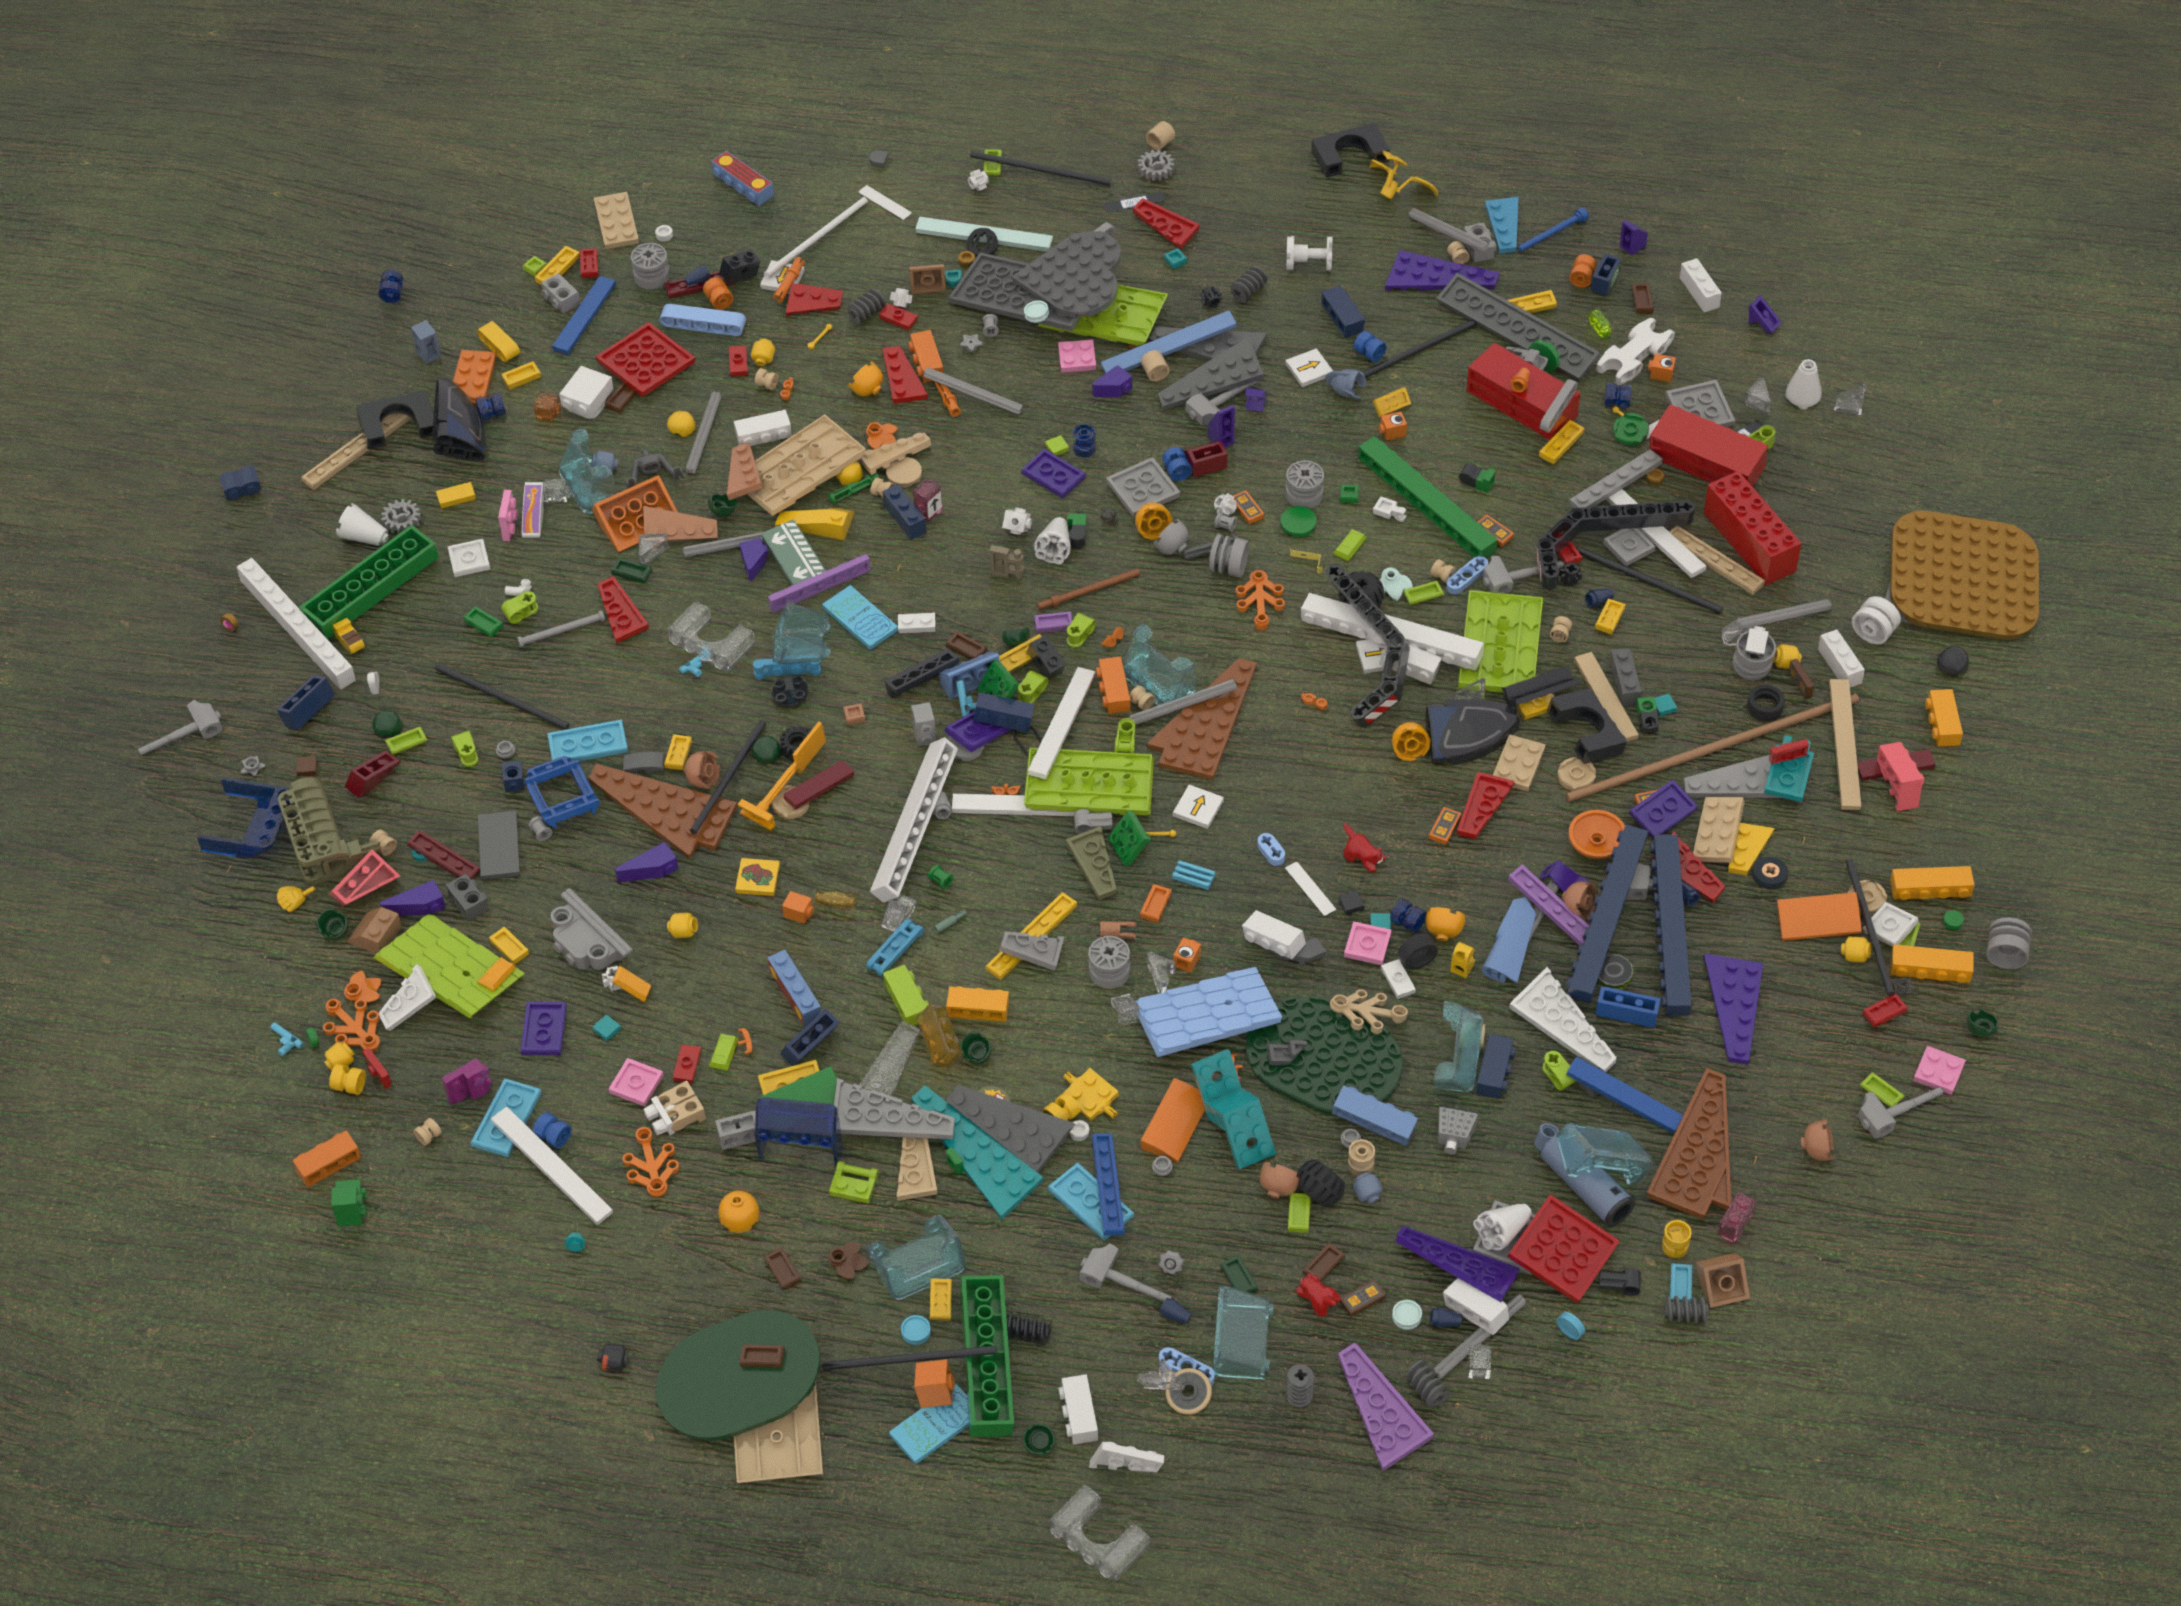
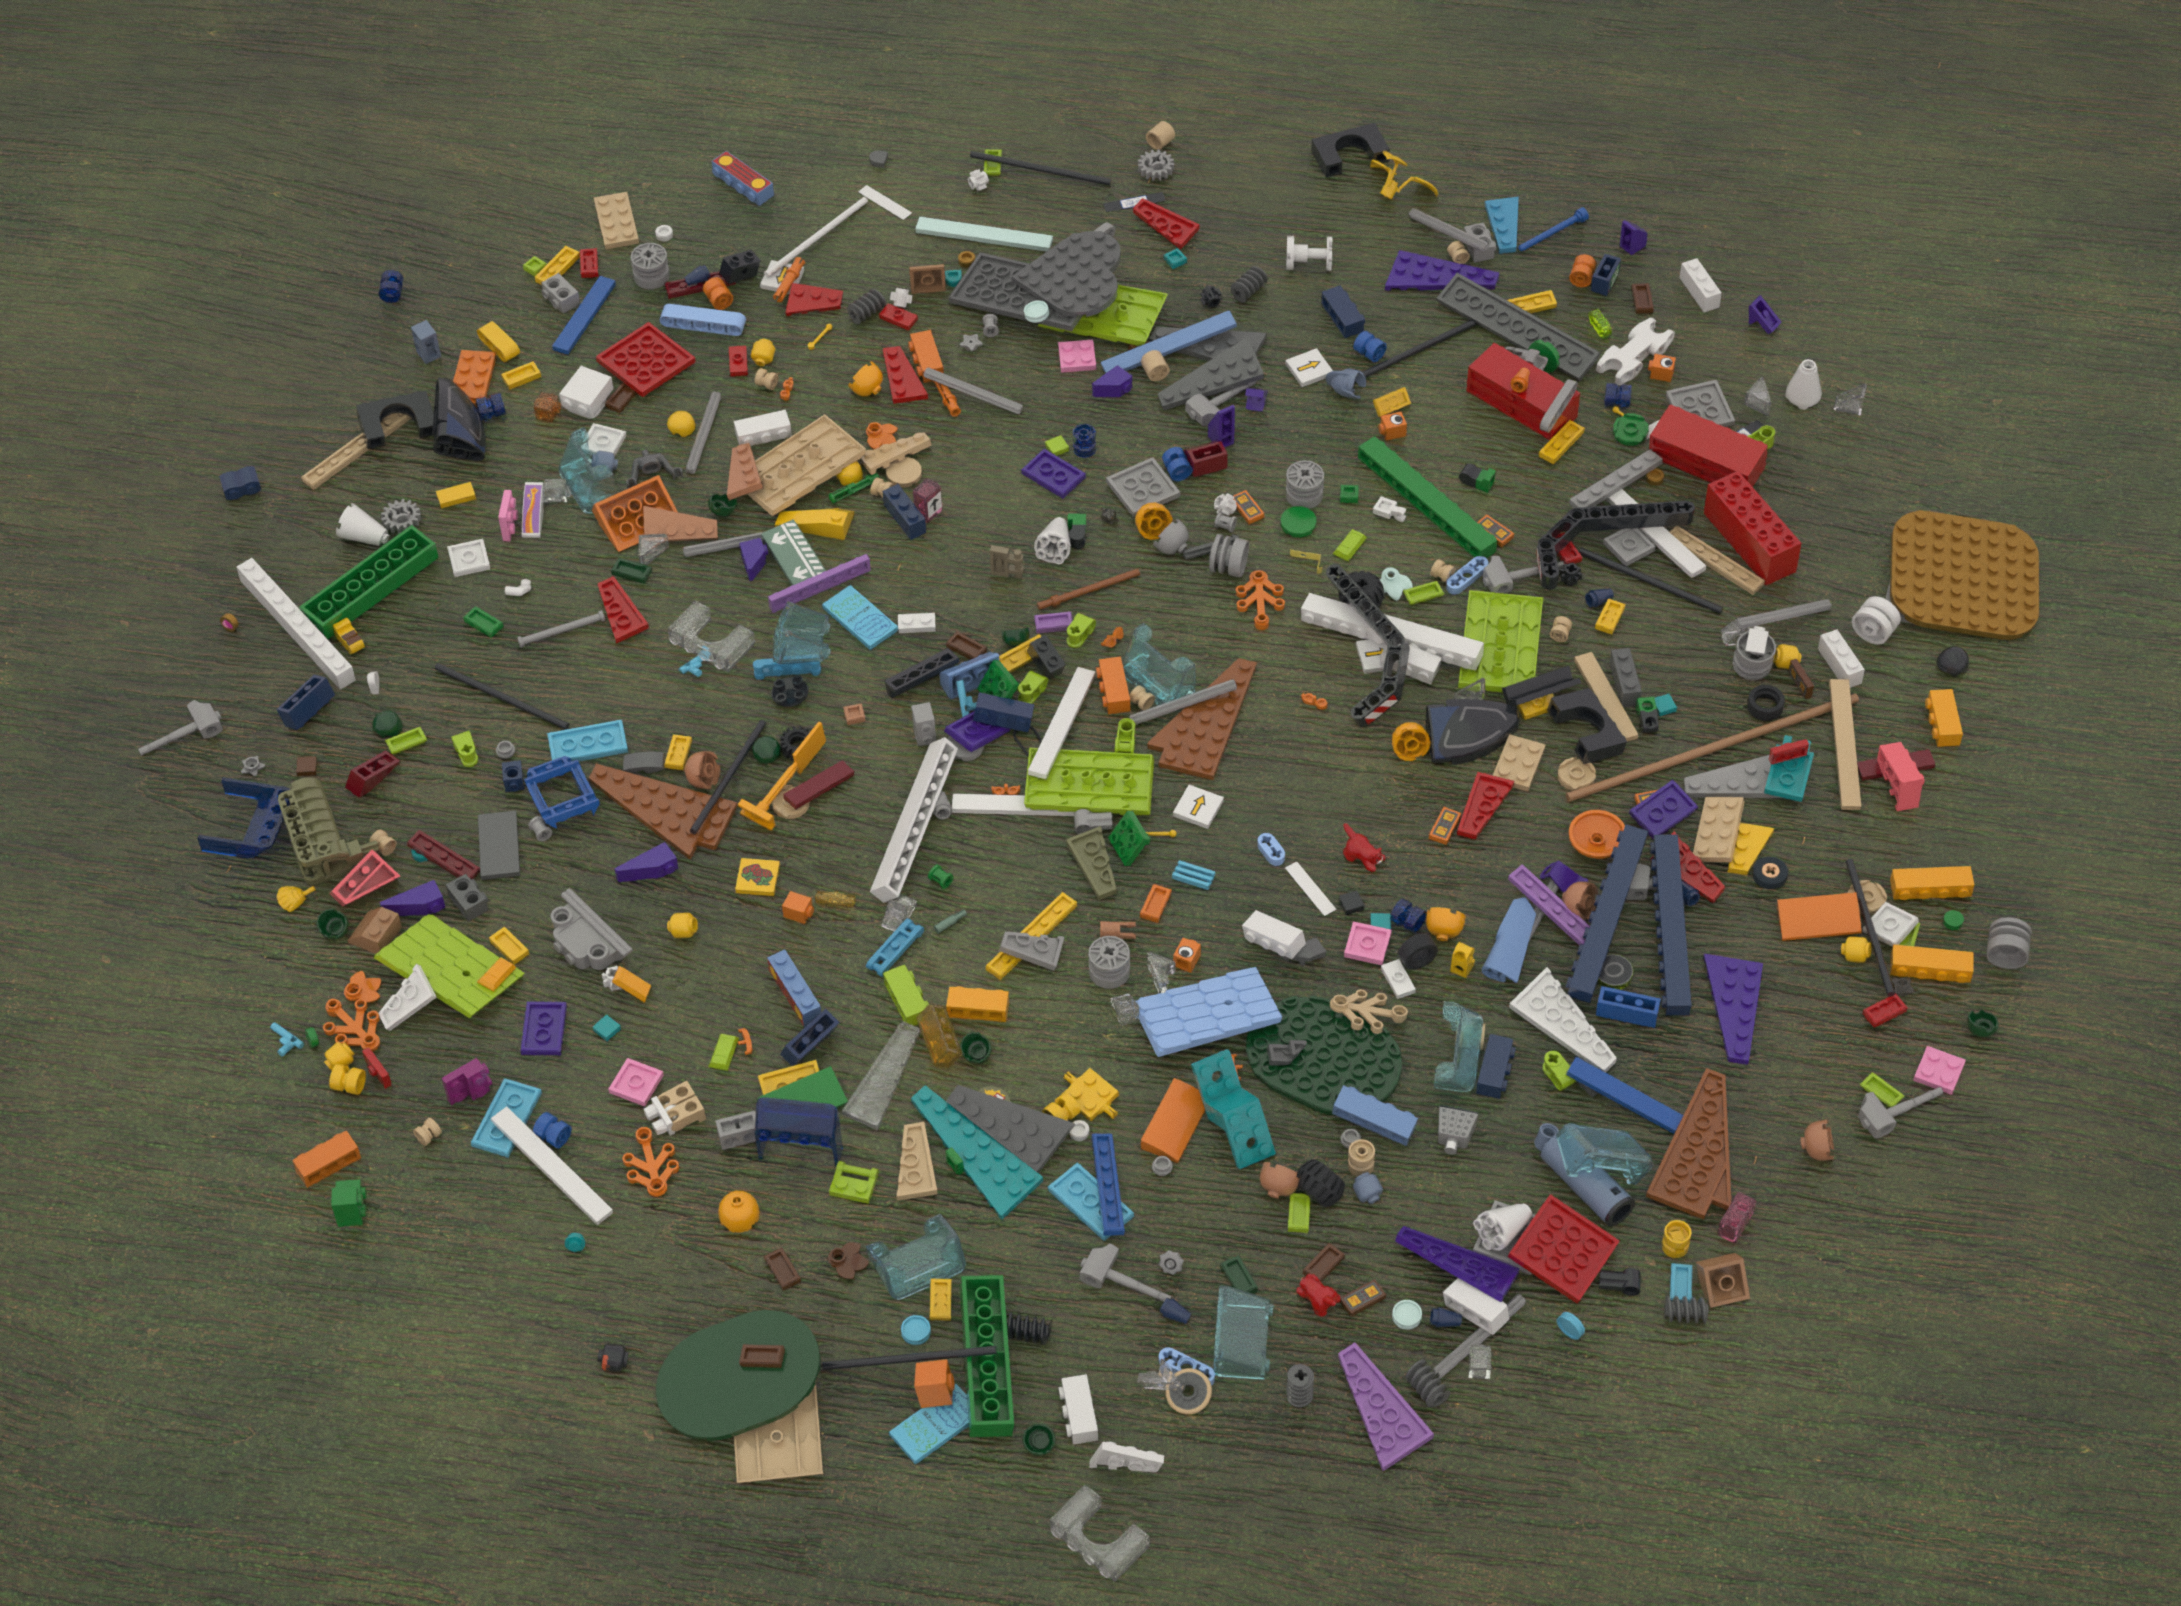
lime piece [501,591,539,624] -> none
red plate [672,1044,702,1084] -> none
light grey wing [831,1078,955,1139] -> none
black piece [967,228,998,257] -> none
white brick [1002,507,1032,535] -> none
none -> white tile [579,423,627,456]

